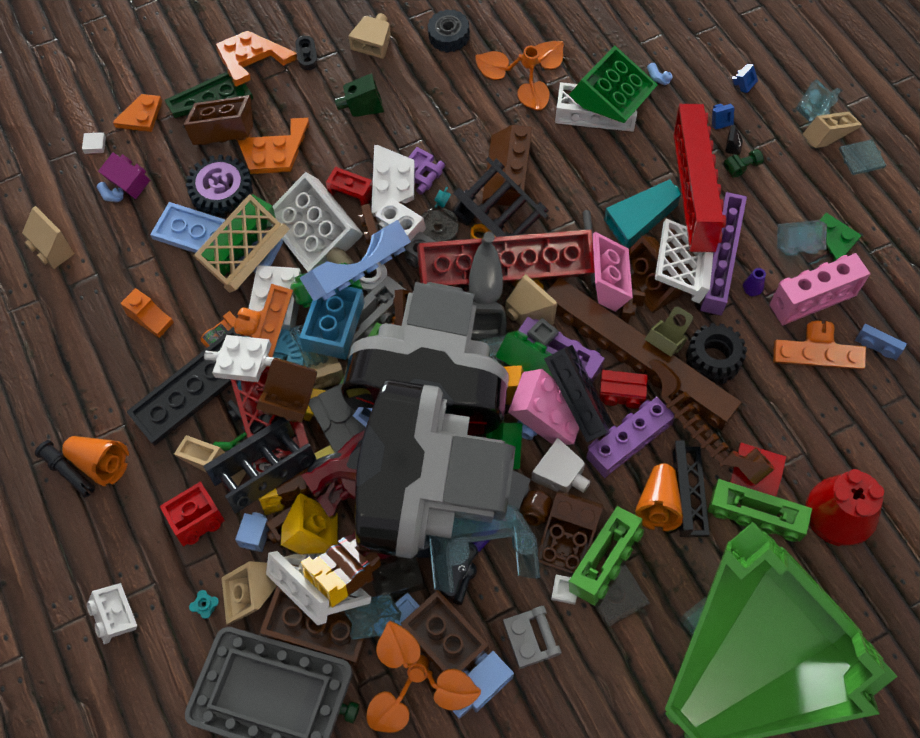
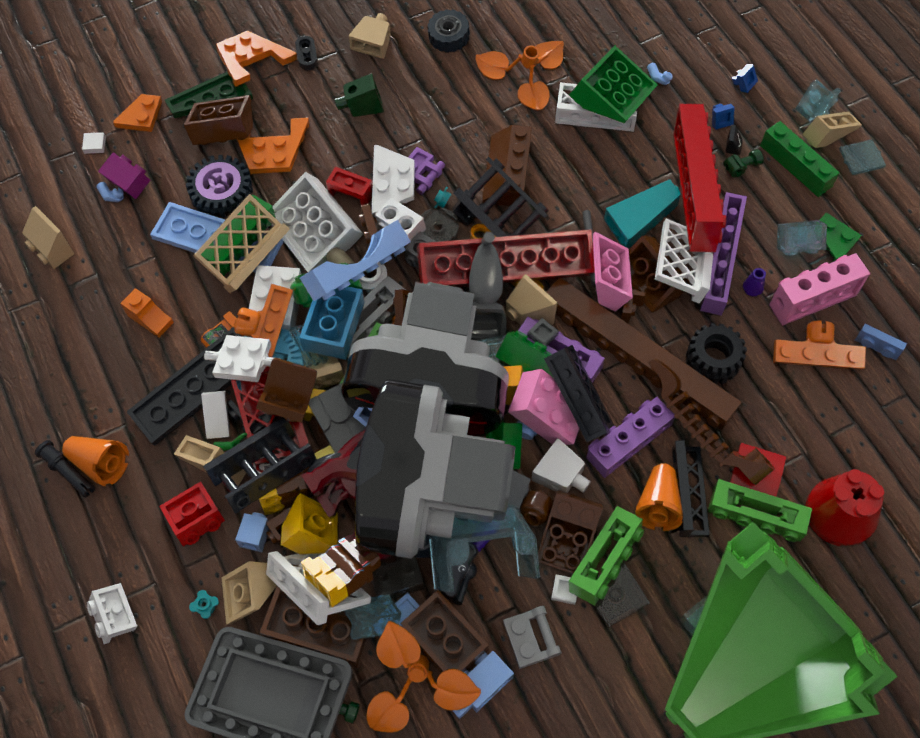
red brick [599,370,648,408] -> none
olive piece [645,307,693,357] -> none
none -> white tile [201,391,231,439]
none -> green brick [760,121,840,197]

